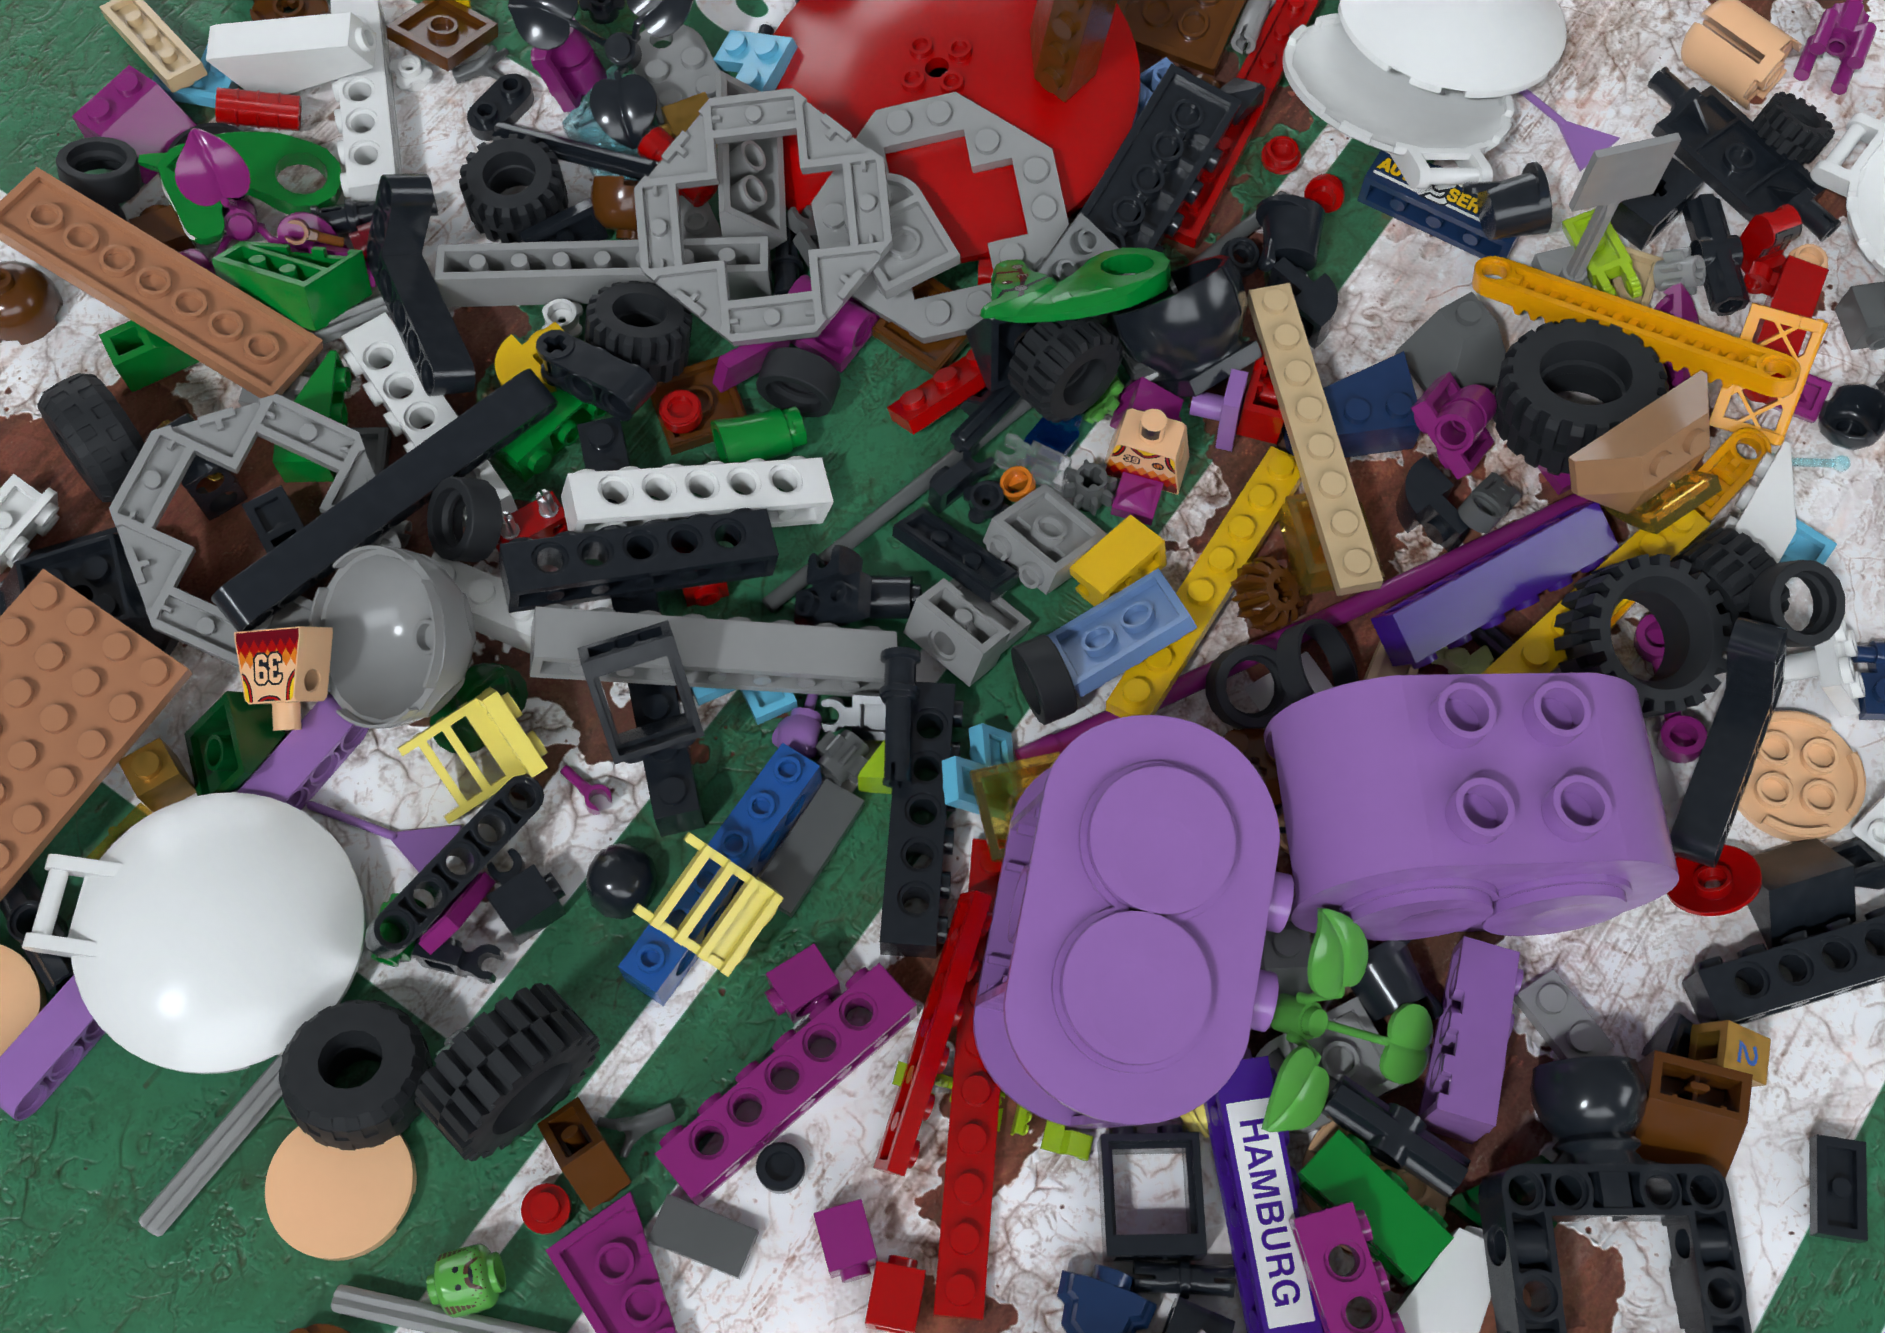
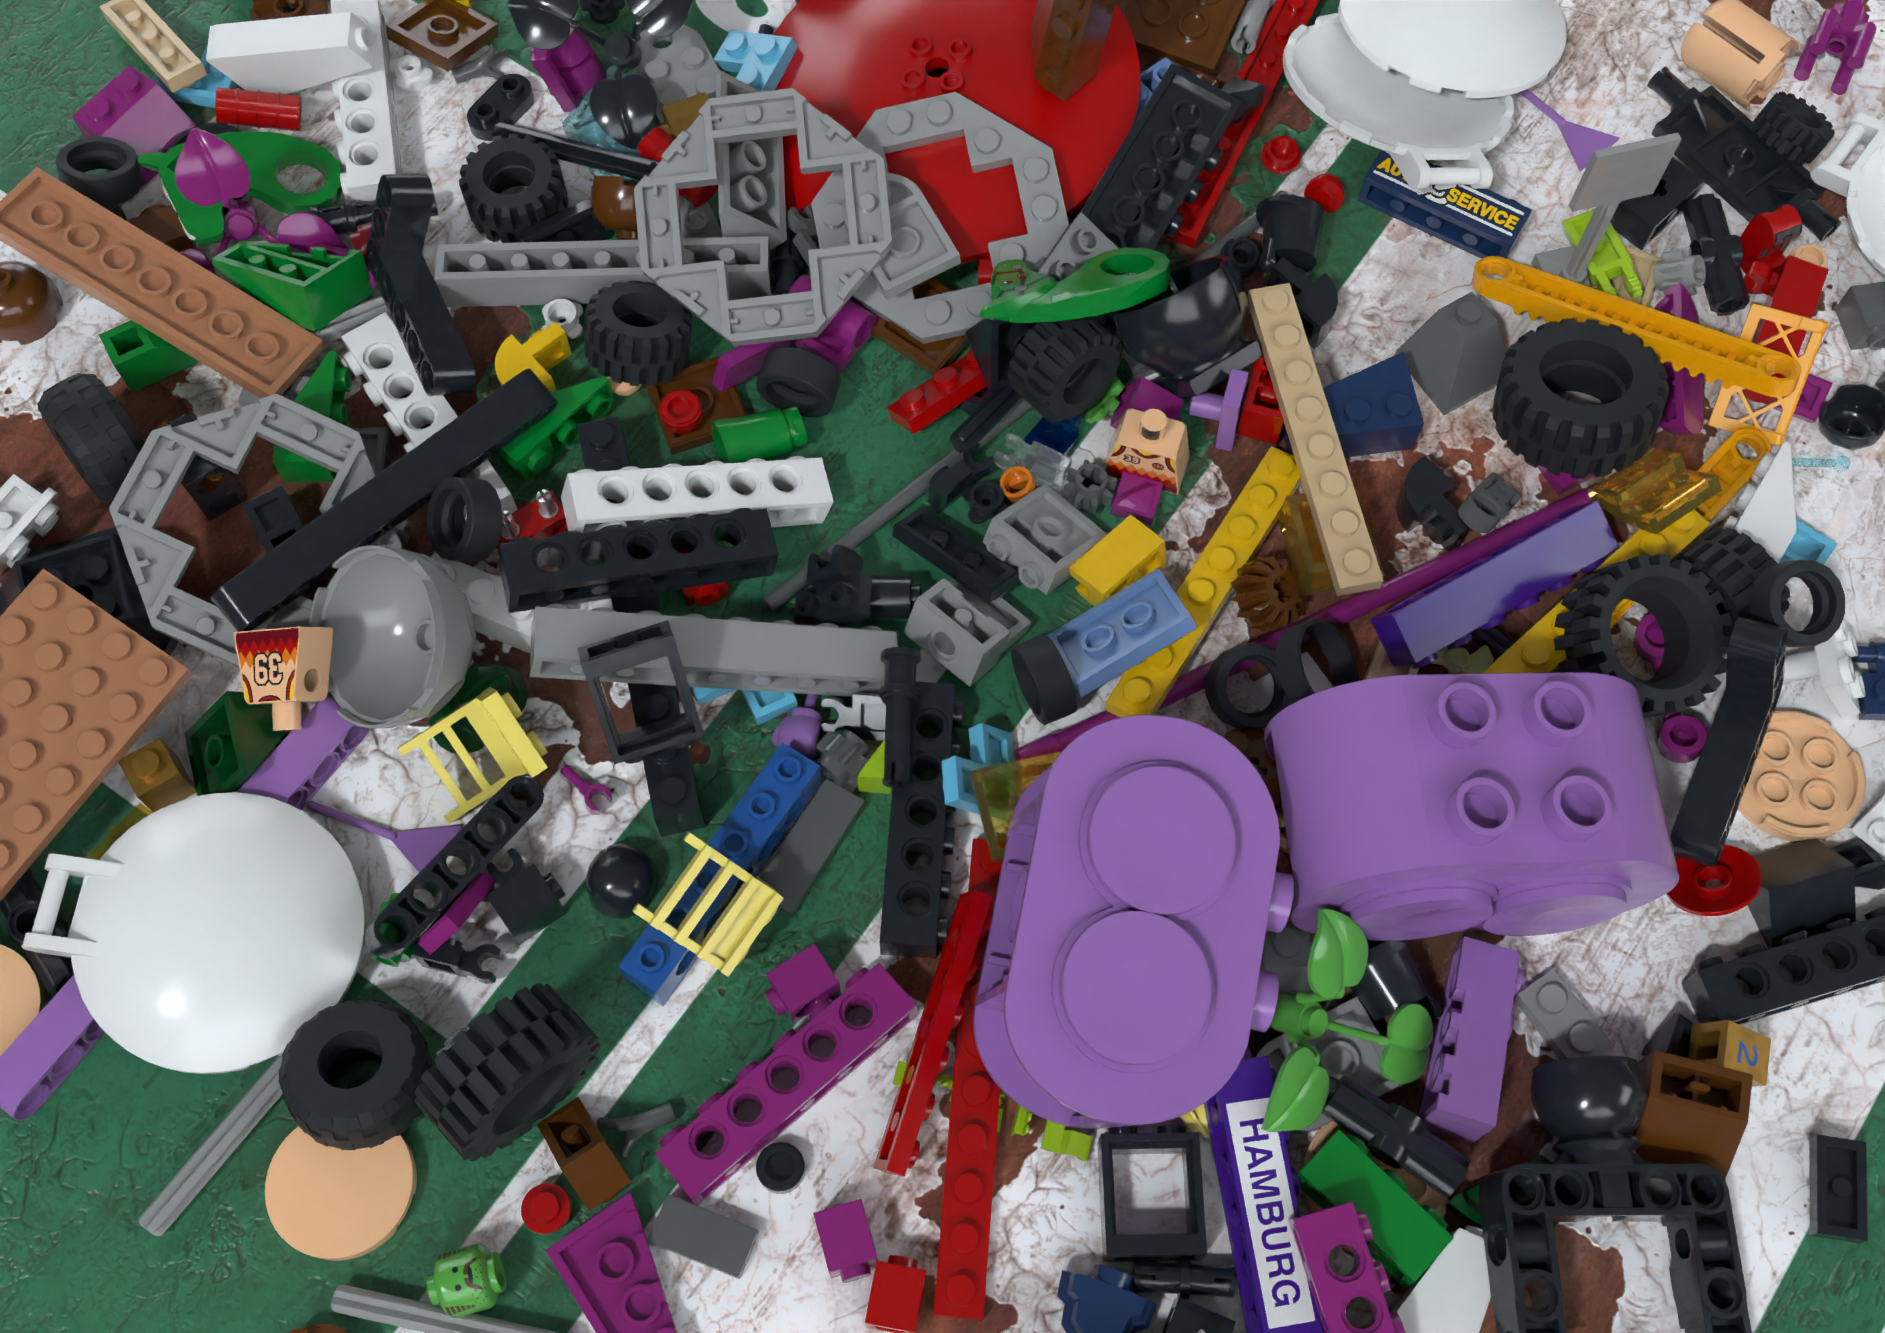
dark orange hand [285,218,345,247] -> none
black piece [536,330,656,421] -> none
magenta plate [1411,371,1497,480] -> none
black hat [1462,161,1552,240] -> none
medium nougat wedge [1568,370,1710,514] -> none

